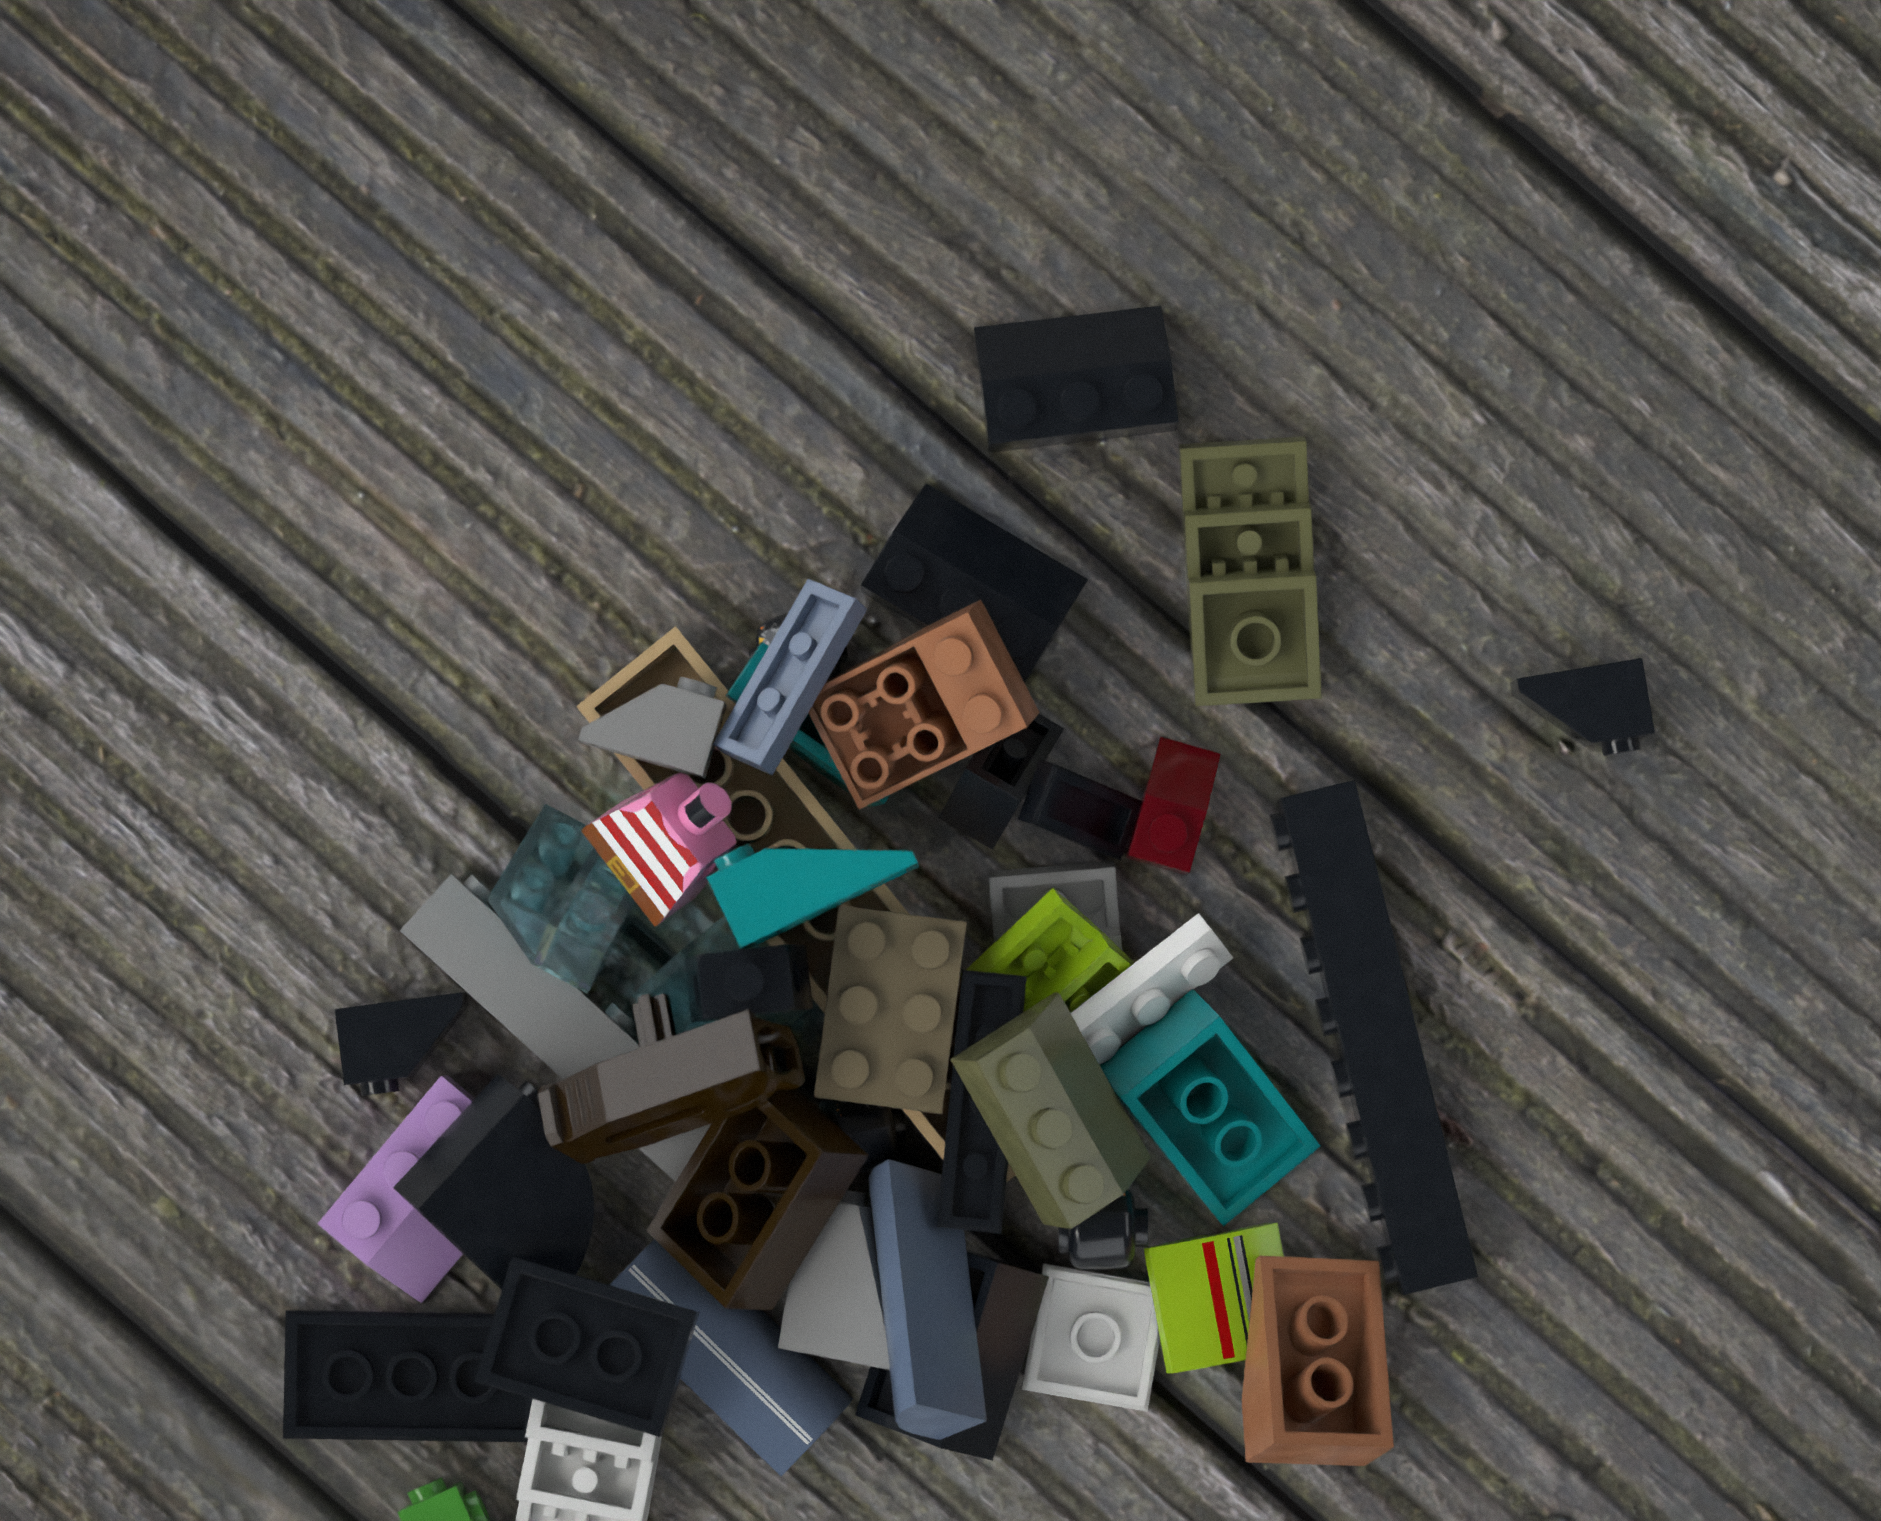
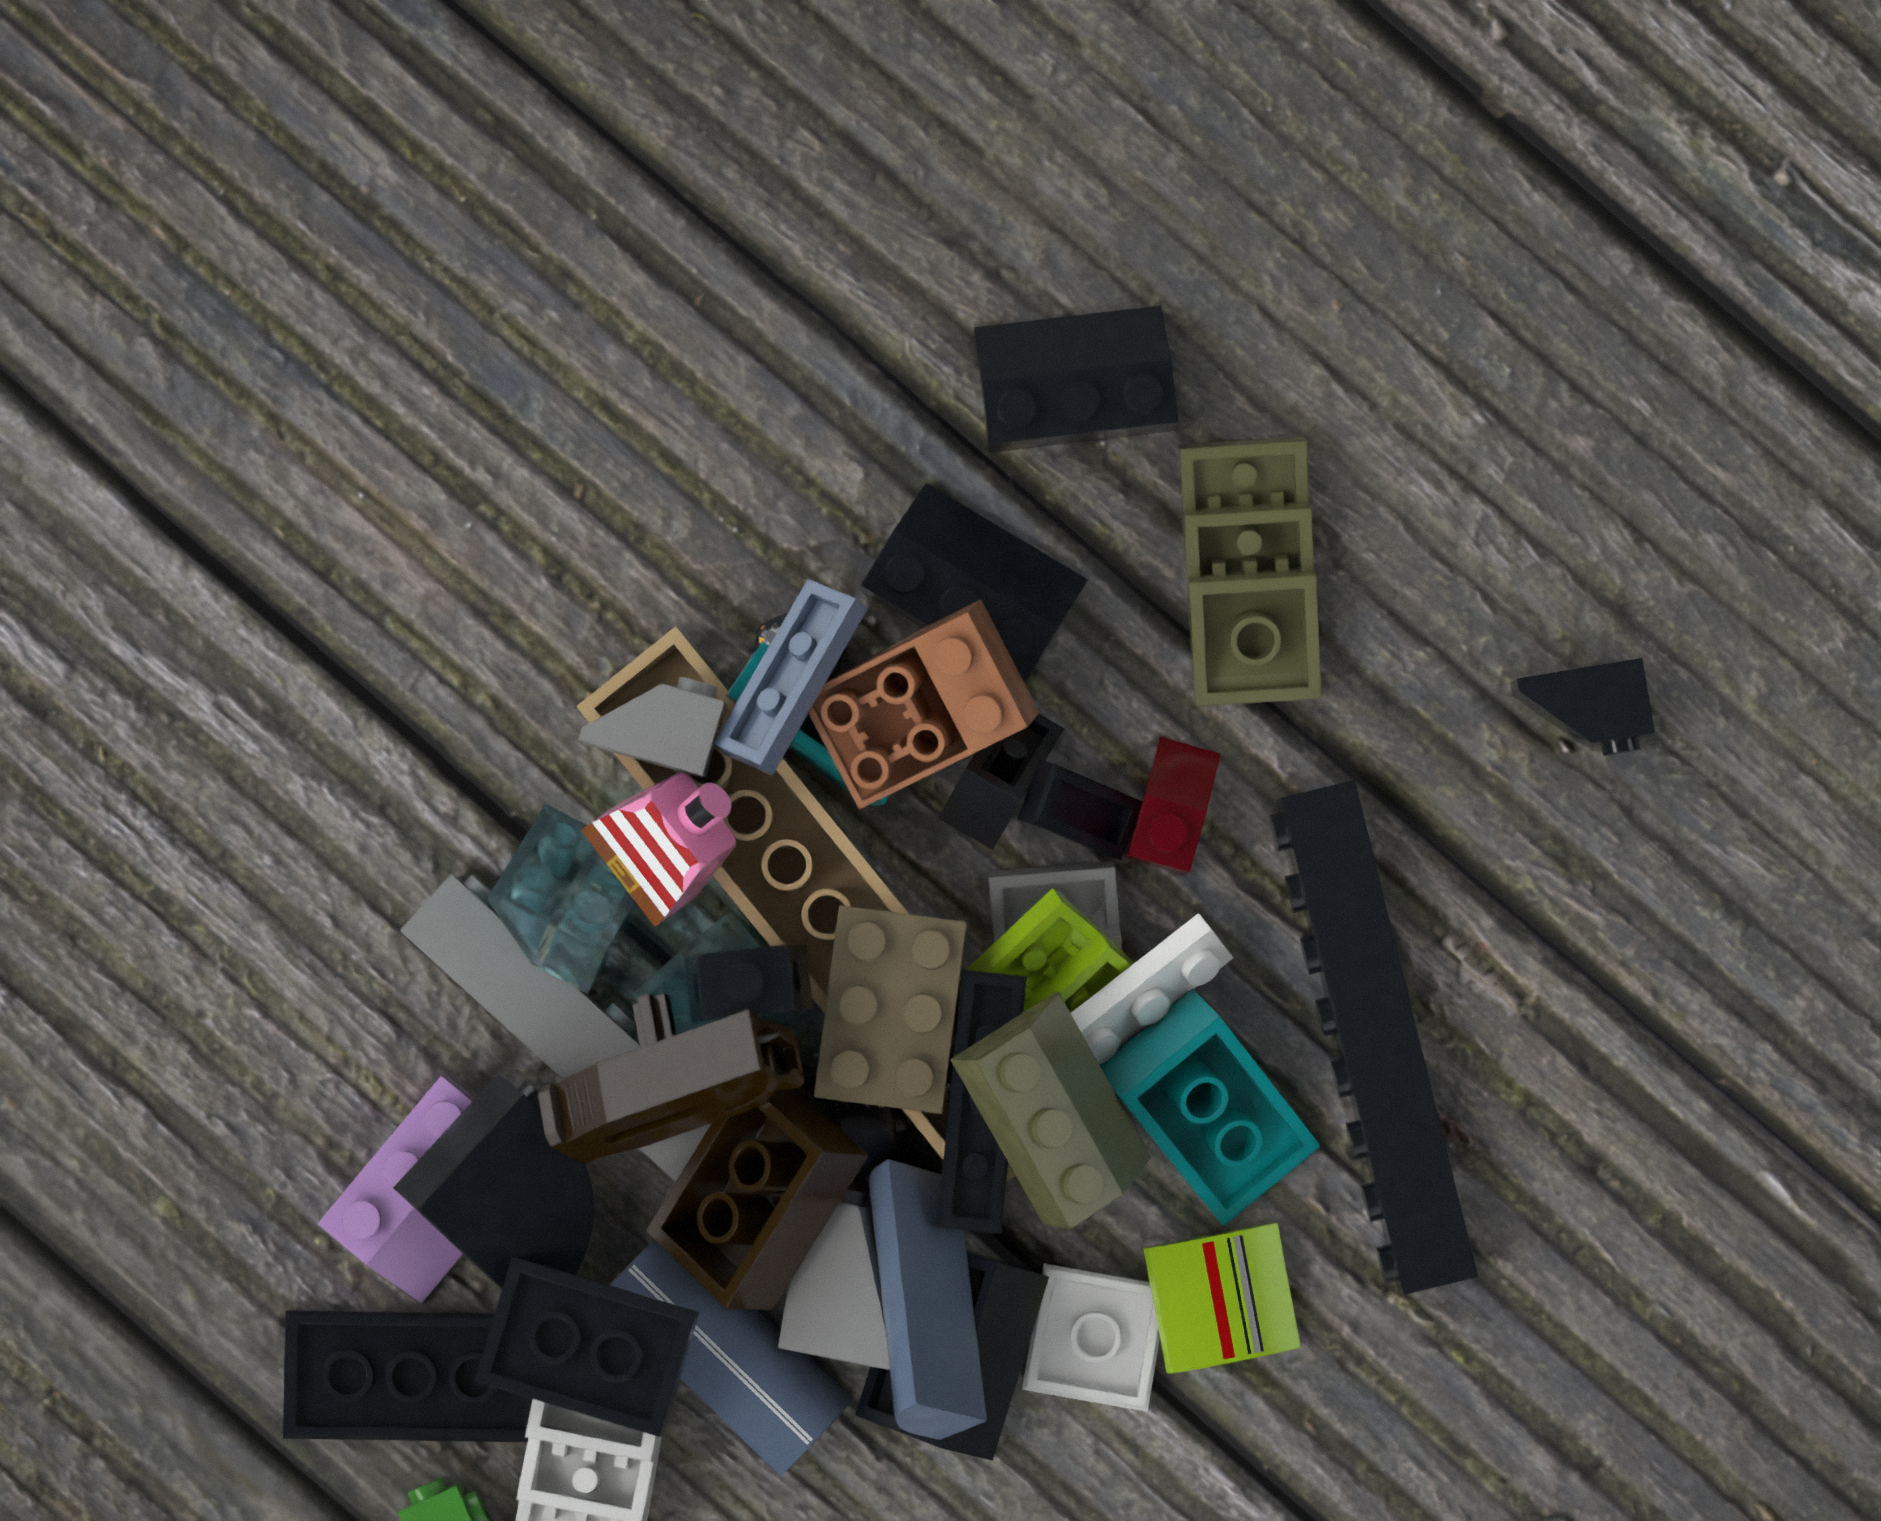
black slope [335,992,468,1096] -> none
teal slope [707,844,919,949] -> none
black head [1059,1189,1148,1270] -> none
nougat slope [1242,1256,1394,1466] -> none

